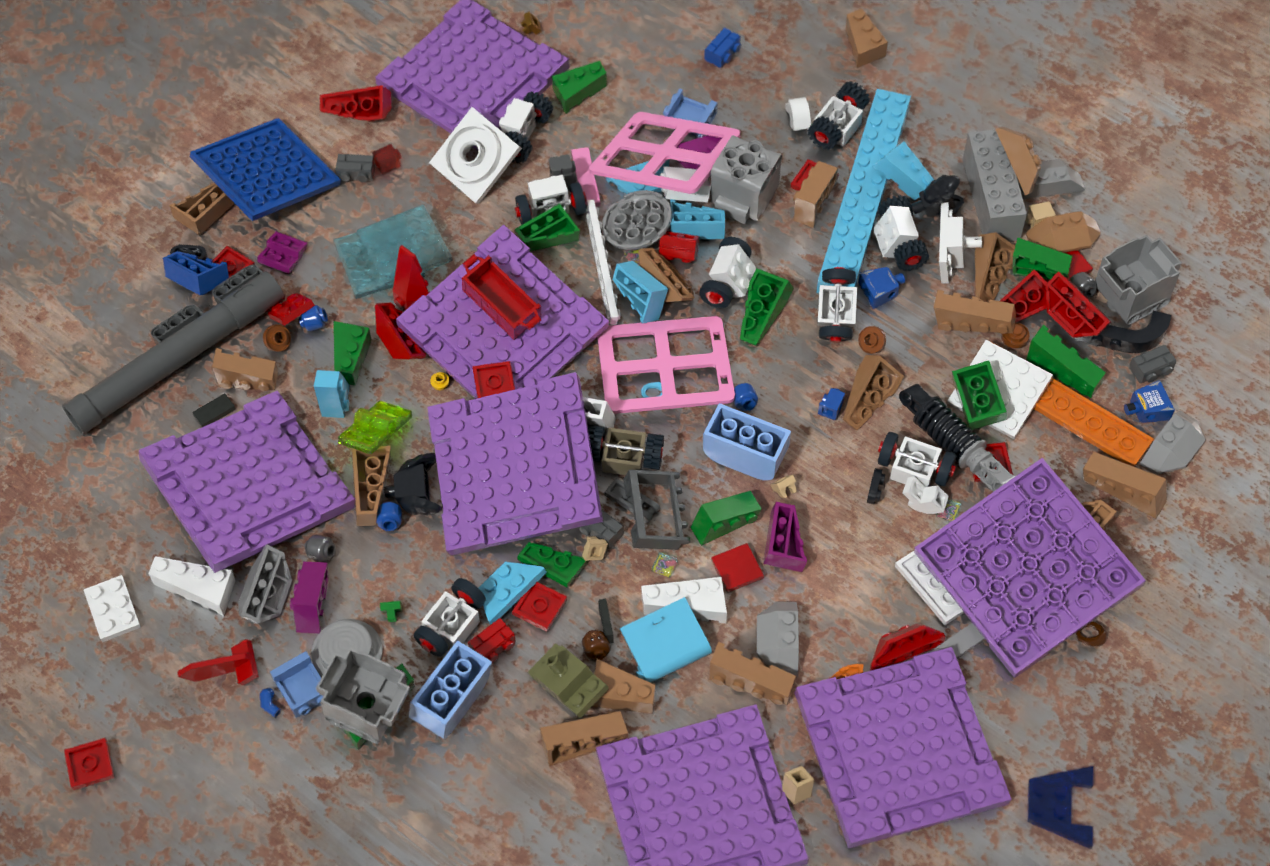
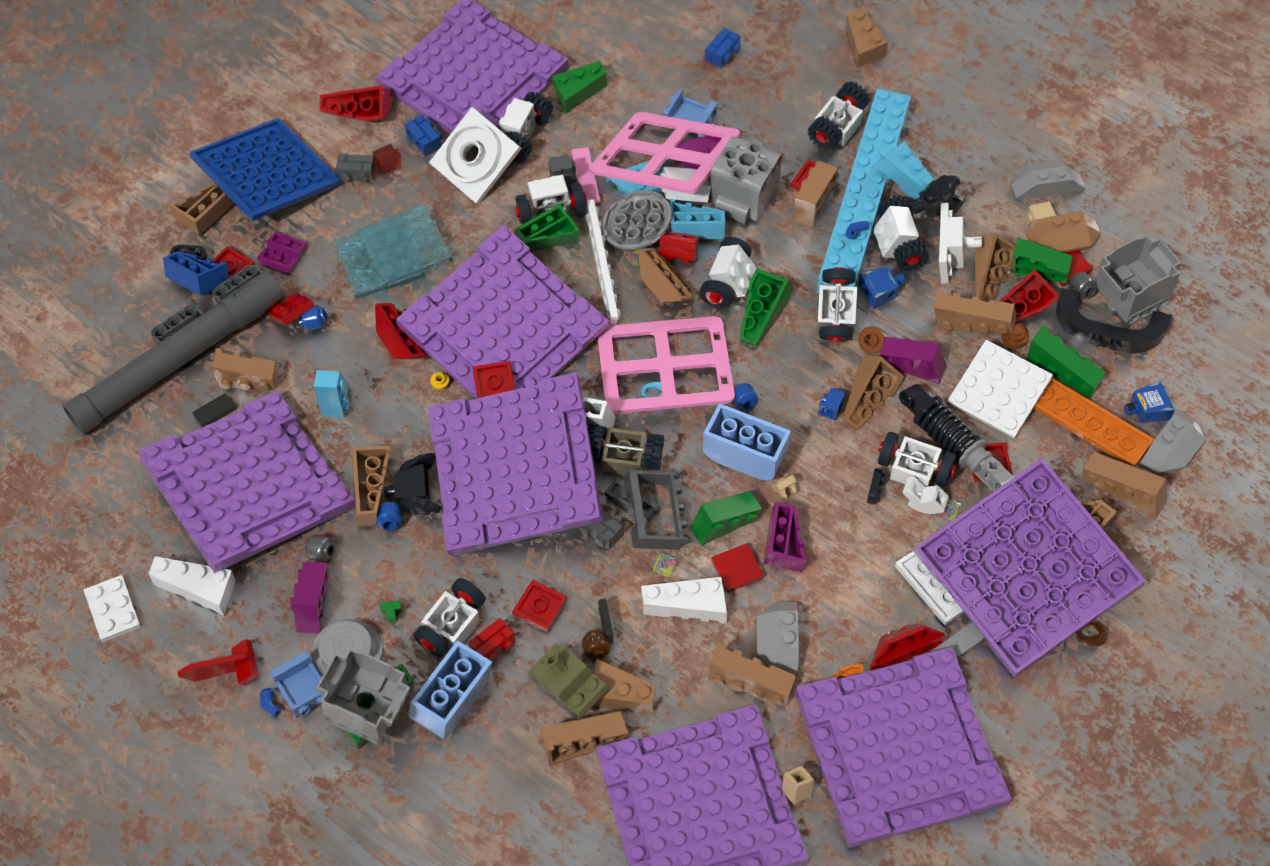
red plate [64,738,115,790] -> none
light grey wedge [238,544,292,624] -> none
dark orange plate [263,324,291,352] -> none
green wedge [333,321,372,386] -> none
clear neon green plate [338,400,412,454] -> none
red wedge [393,245,430,310] -> none
red container [462,254,542,340] -> none
medium azure wing [479,562,547,624] -> none
green wing [517,542,589,588] -> none
pearl gold tile [520,11,542,35] -> none
tan tile [582,536,608,561] -> none
medium azure wedge [612,261,668,324] -> none
medium azure door [620,597,712,683] -> none
white brick [785,97,811,131] -> none
green brick [952,360,1007,430] -> none
light grey brick [963,130,1027,242] -> none
medium nougat wedge [995,127,1041,195] -> none
clear blue wing [1027,766,1093,849] -> none
red wedge [1045,271,1111,338] -> none
dark grey brick [1129,345,1176,383] -> none
none -> blue brick [405,115,443,156]
none -> blue arm [846,221,869,239]
none -> magenta wedge [879,337,946,385]

